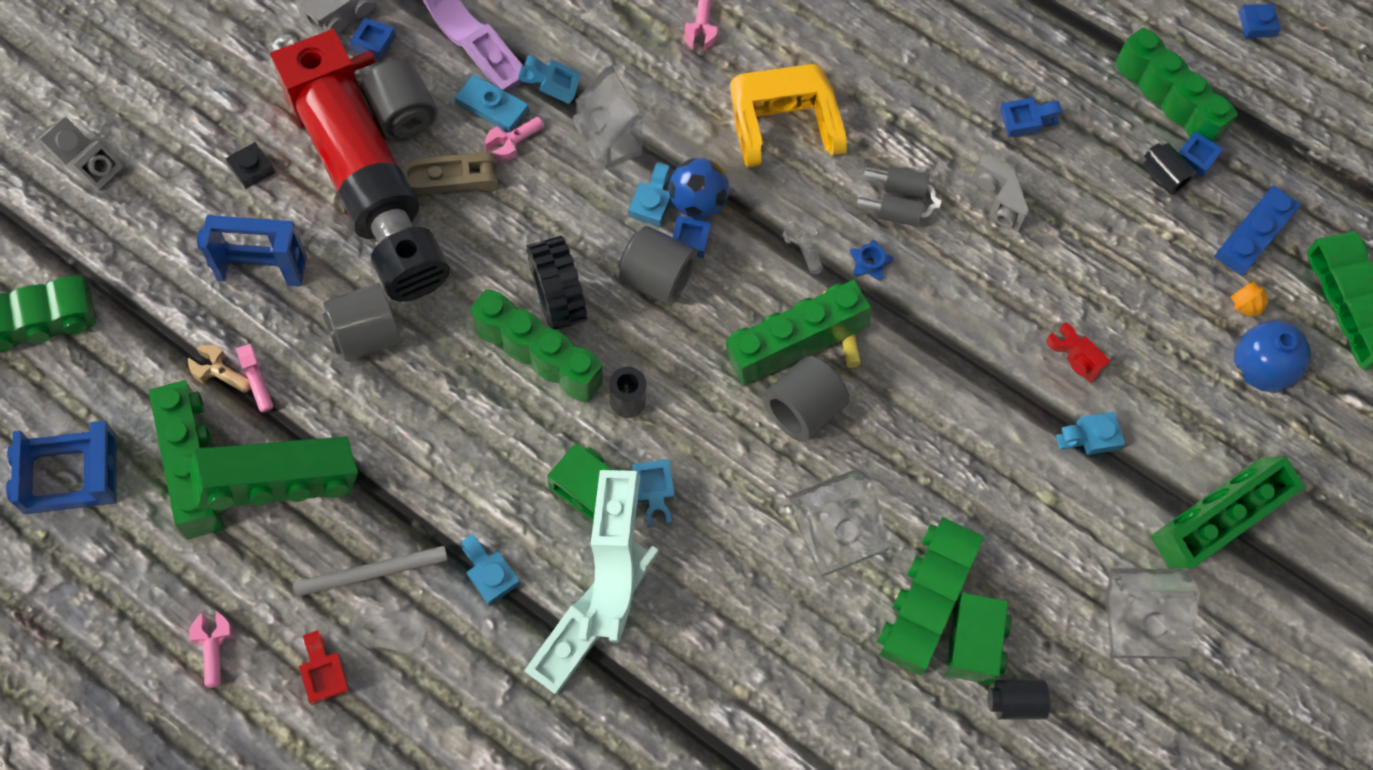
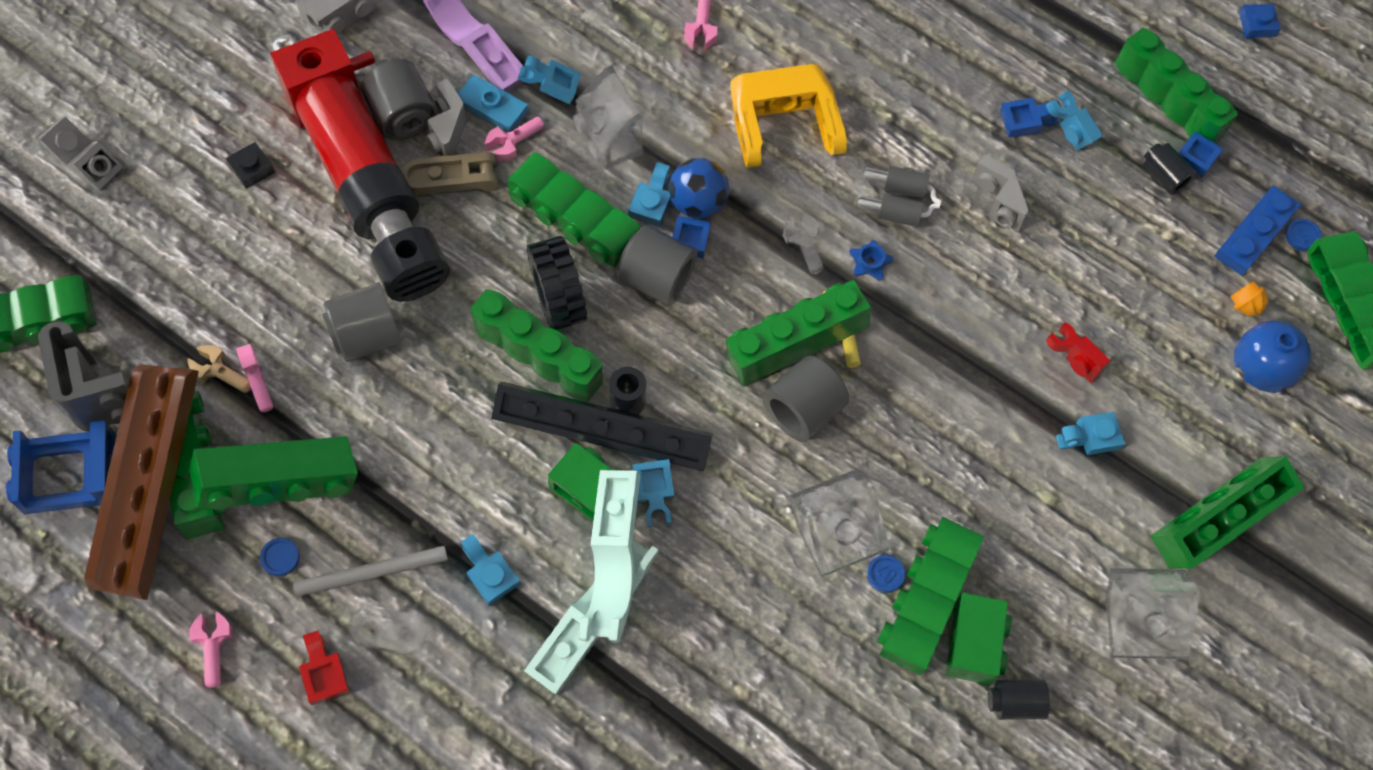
blue window [197,215,307,287] -> none
blue plate [350,17,396,60] -> none
none -> dark grey piece [38,321,129,431]
none -> reddish brown plate [84,364,199,600]
none -> blue piece [260,538,300,576]
none -> light grey slope [426,78,467,156]
none -> black plate [491,381,713,472]
none -> green brick [507,152,641,267]
none -> blue piece [867,555,905,593]
none -> dark azure plate [1046,90,1103,151]
none -> blue piece [1285,219,1322,252]

